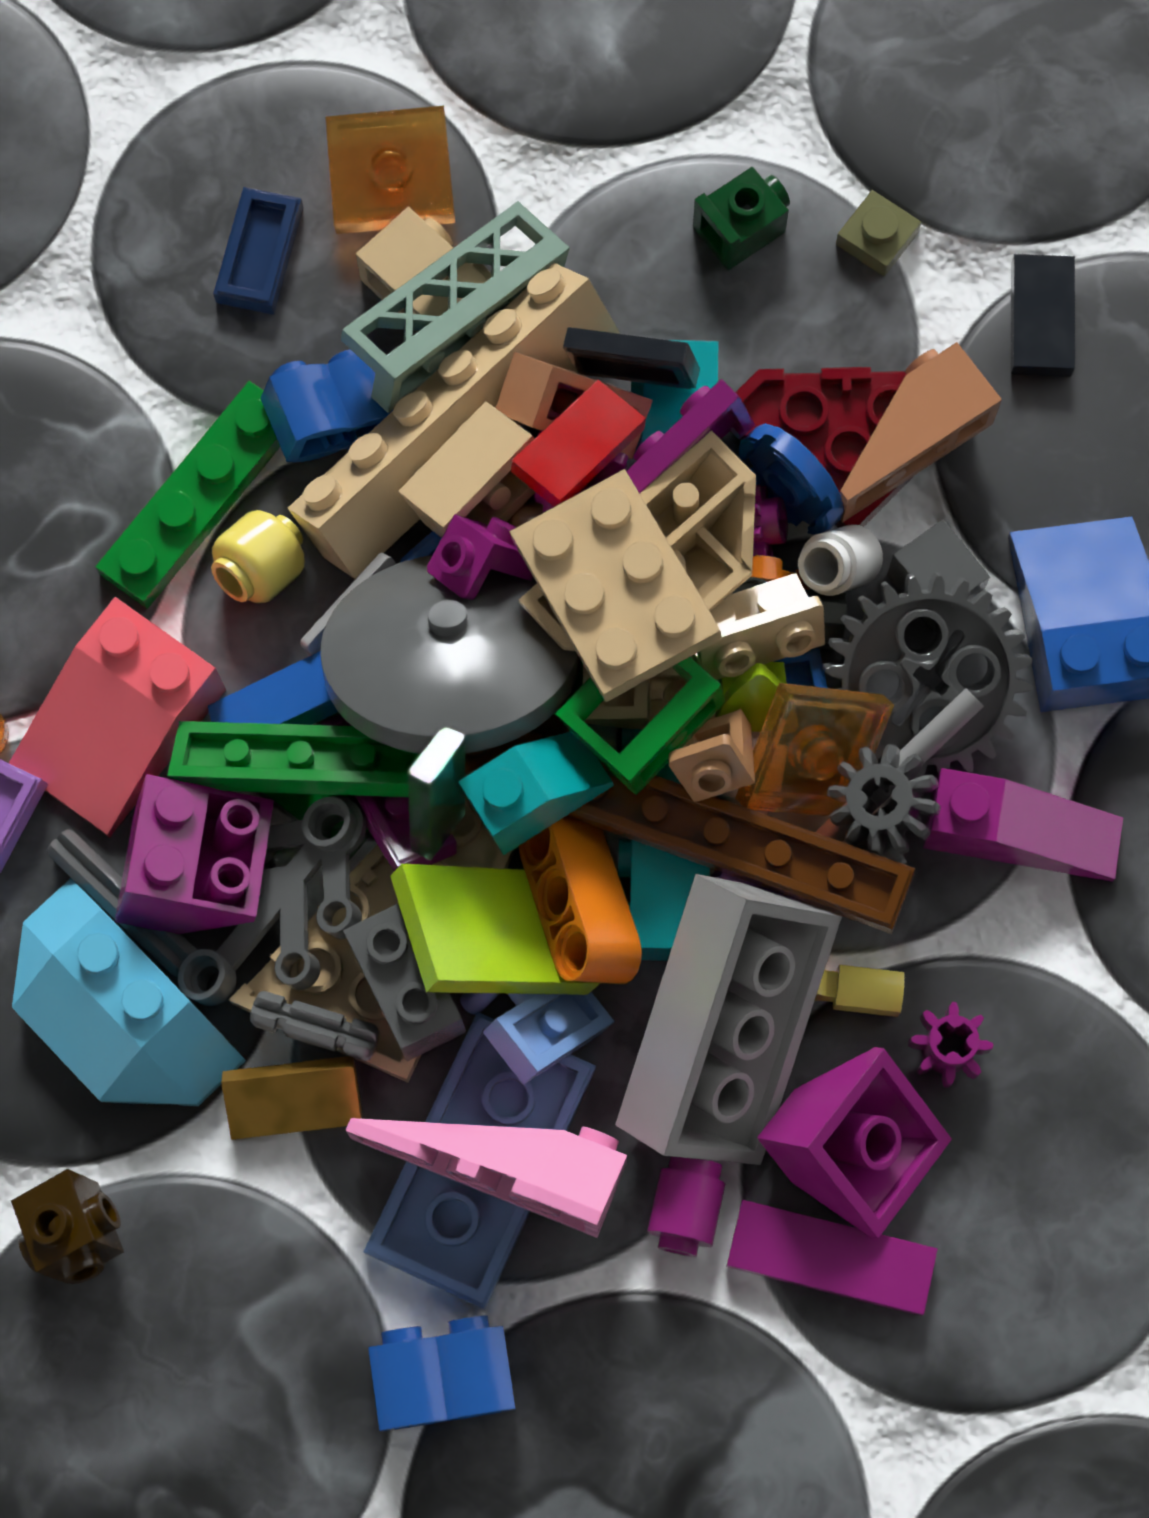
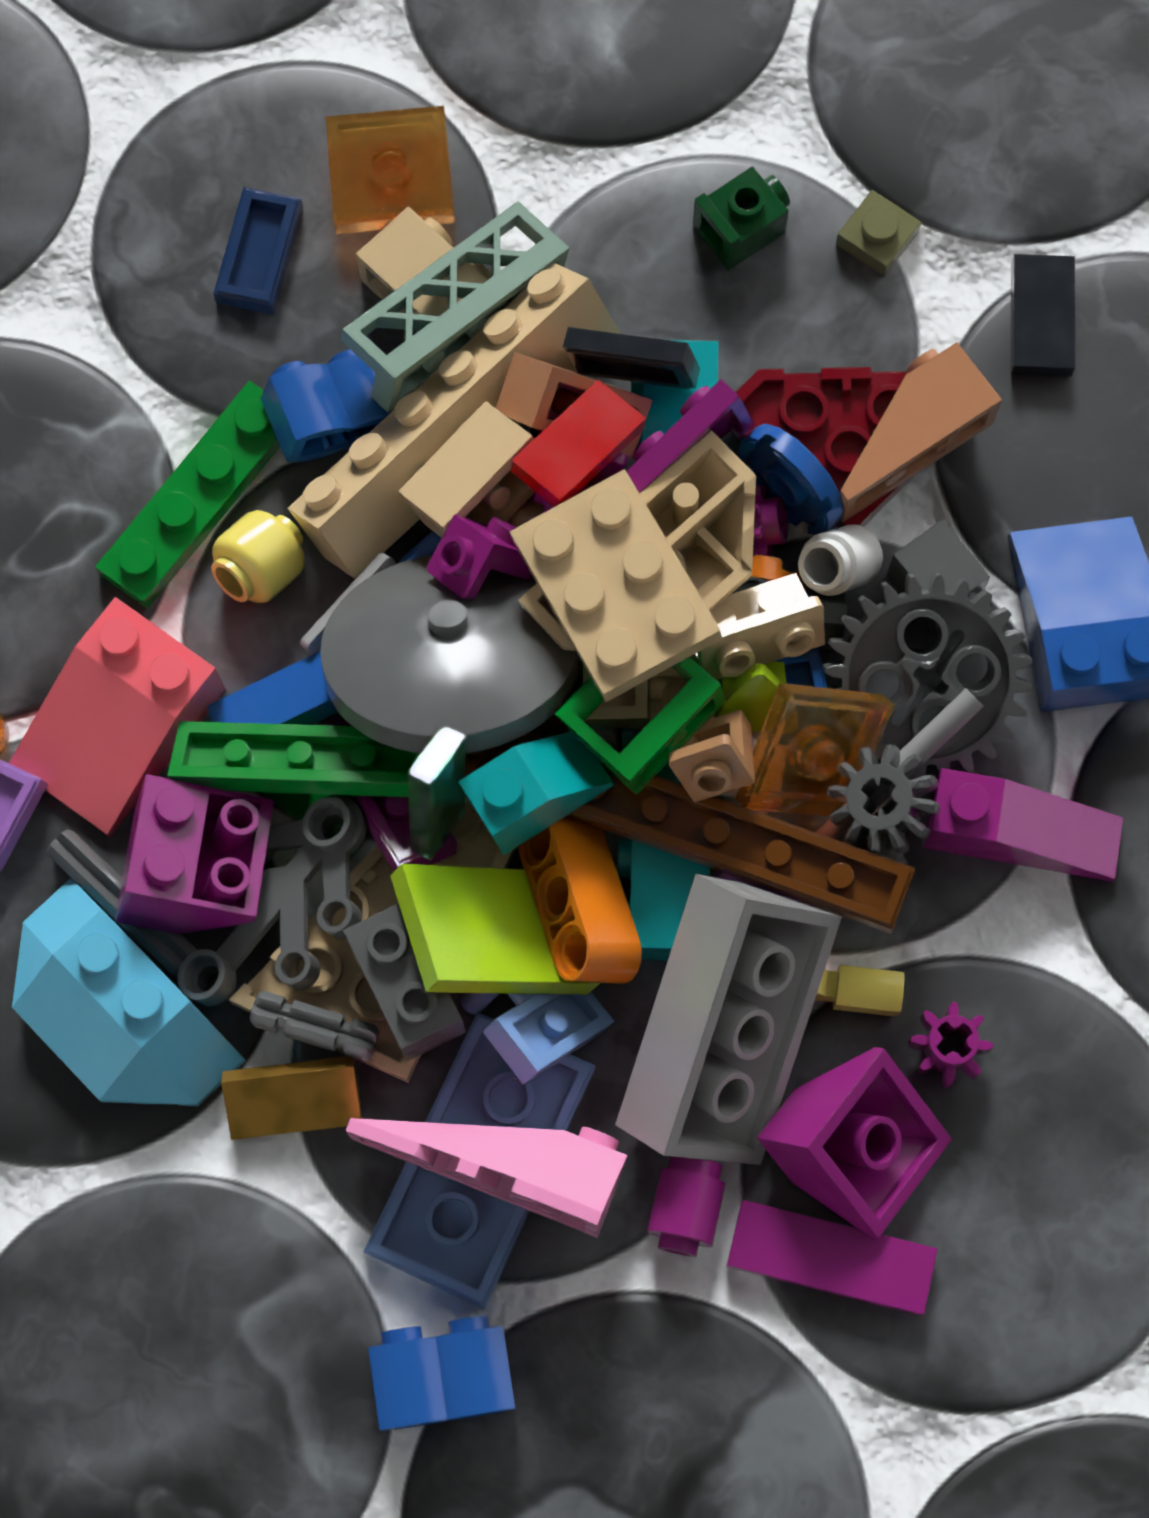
dark brown brick [11,1169,124,1284] -> none

